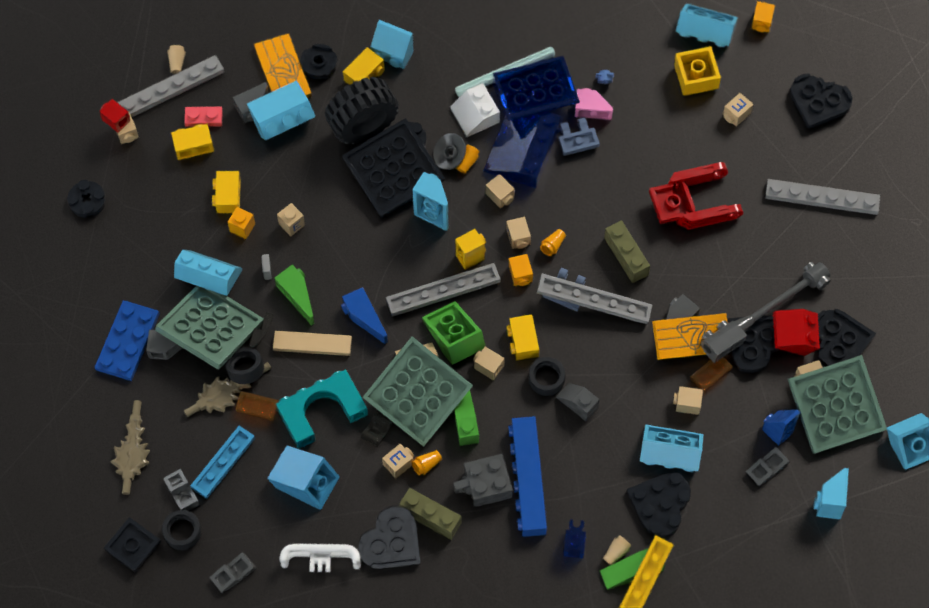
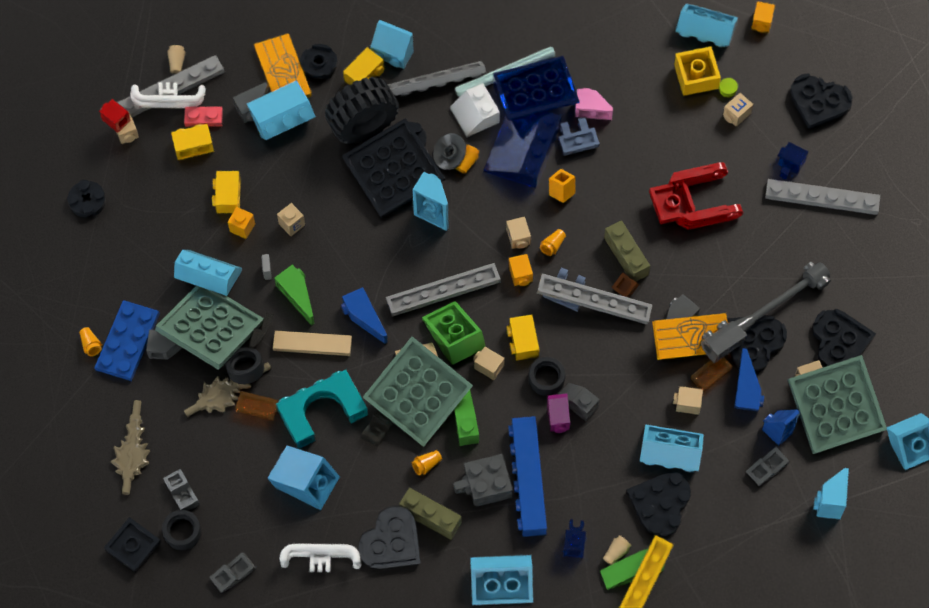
dark azure plate [190,426,255,499] -> none
tan brick [382,444,414,479] -> none
yellow brick [455,229,486,270] -> none
tan brick [485,174,515,208] -> none
medium blue plate [595,70,614,84] -> none
red slope [773,309,820,356] -> none
none -> light orange cone [79,327,102,356]
none -> white piece [130,82,206,108]
none -> light grey plate [388,61,486,96]
none -> medium azure slope [471,555,533,605]
none -> magenta slope [547,394,570,433]
none -> light orange brick [549,169,575,203]
none -> reddish brown plate [611,273,639,298]
none -> lime tile [719,78,738,97]
none -> blue slope [734,348,764,411]
none -> clear blue brick [778,142,809,180]

